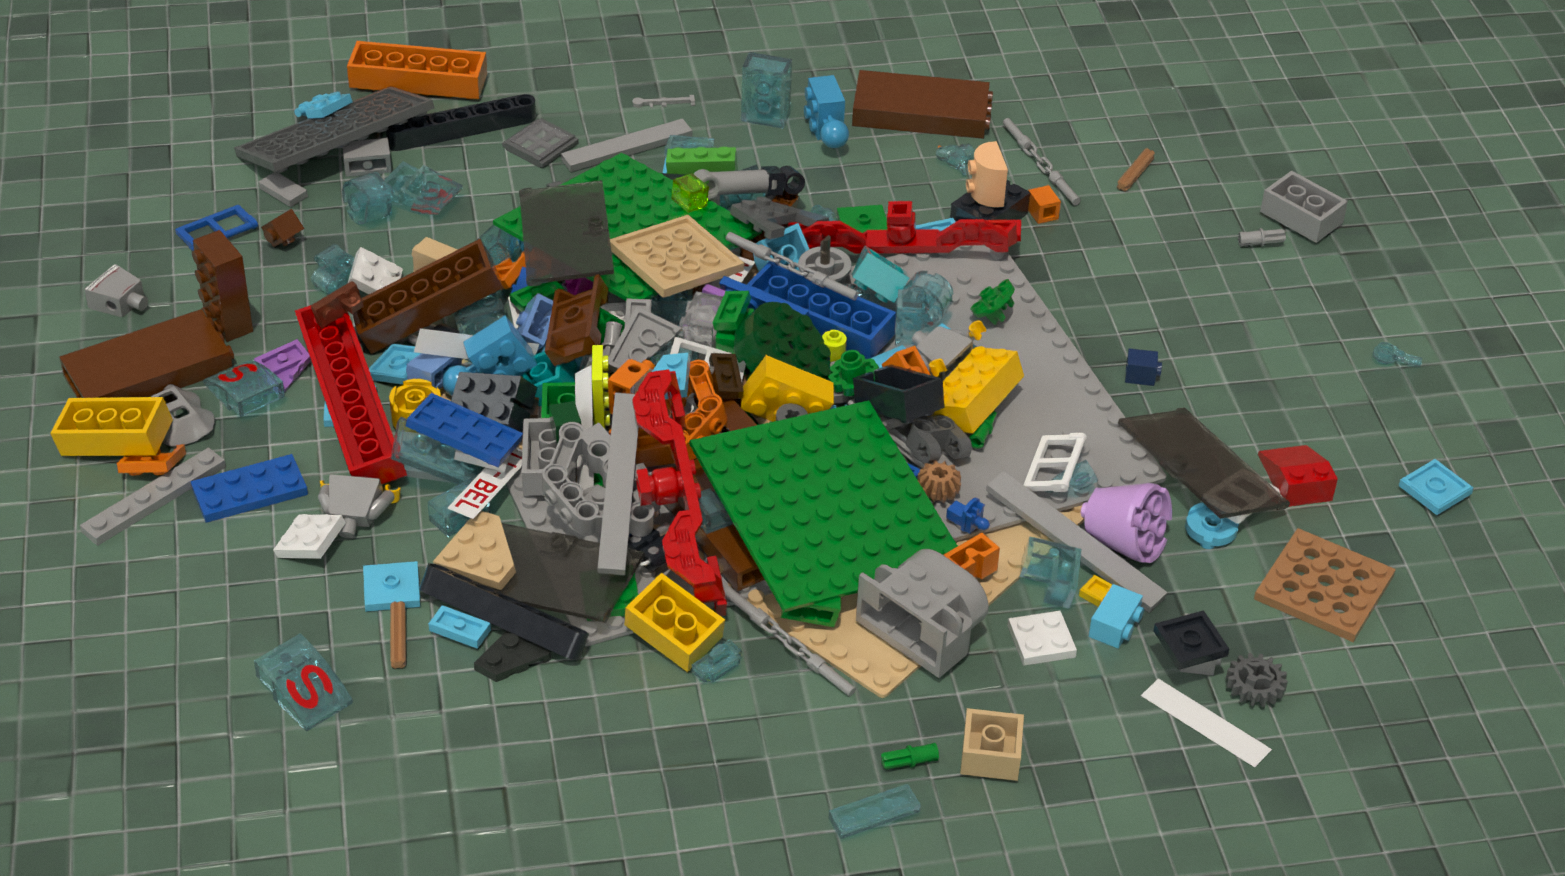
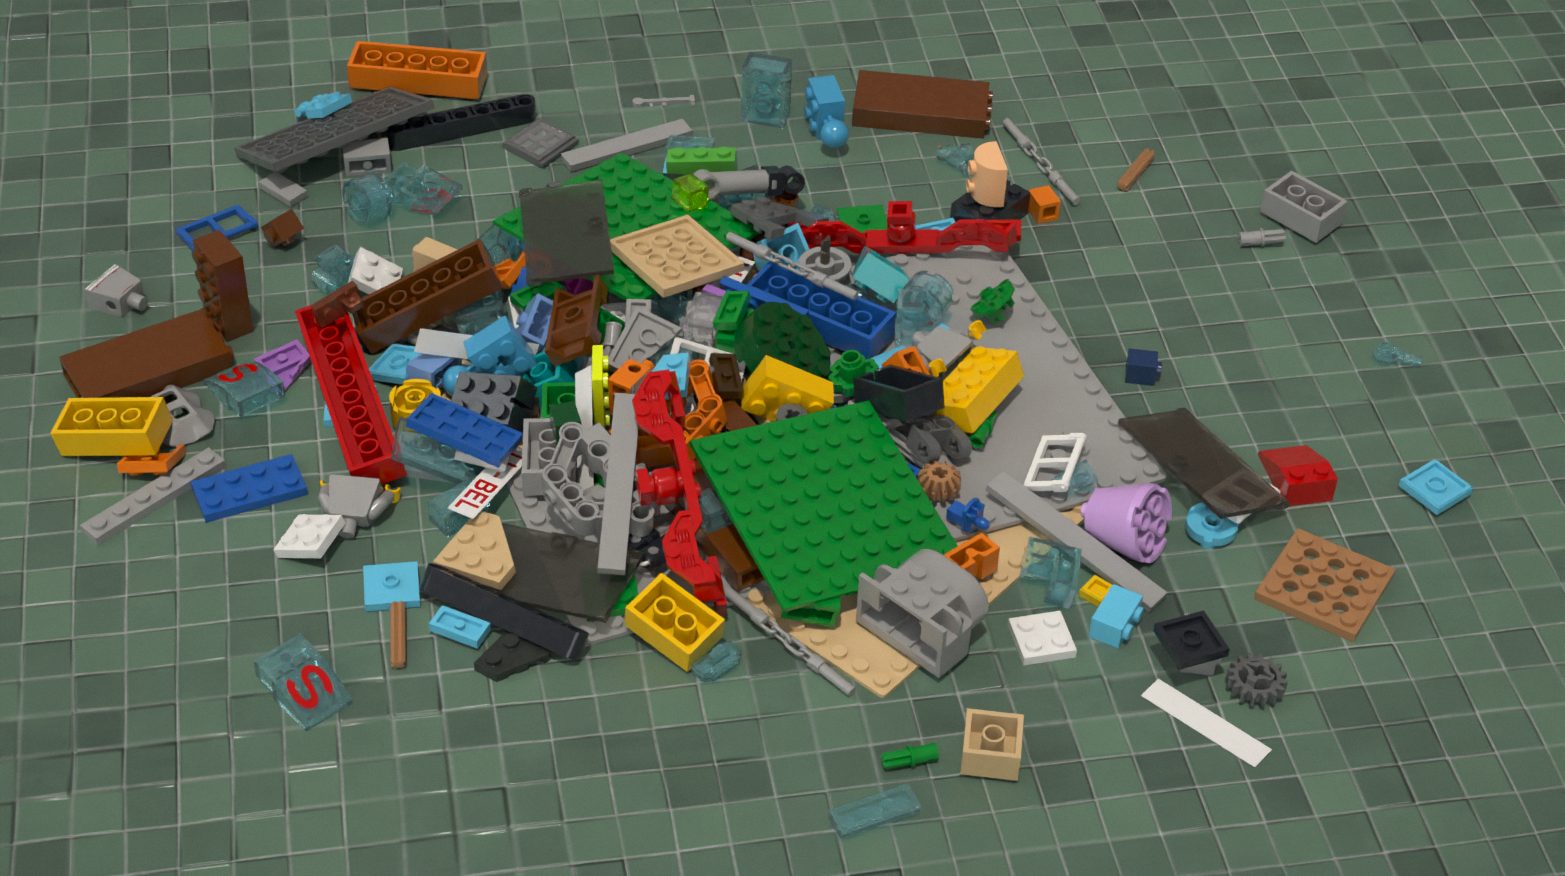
neon yellow brick [822,330,847,362] -> none

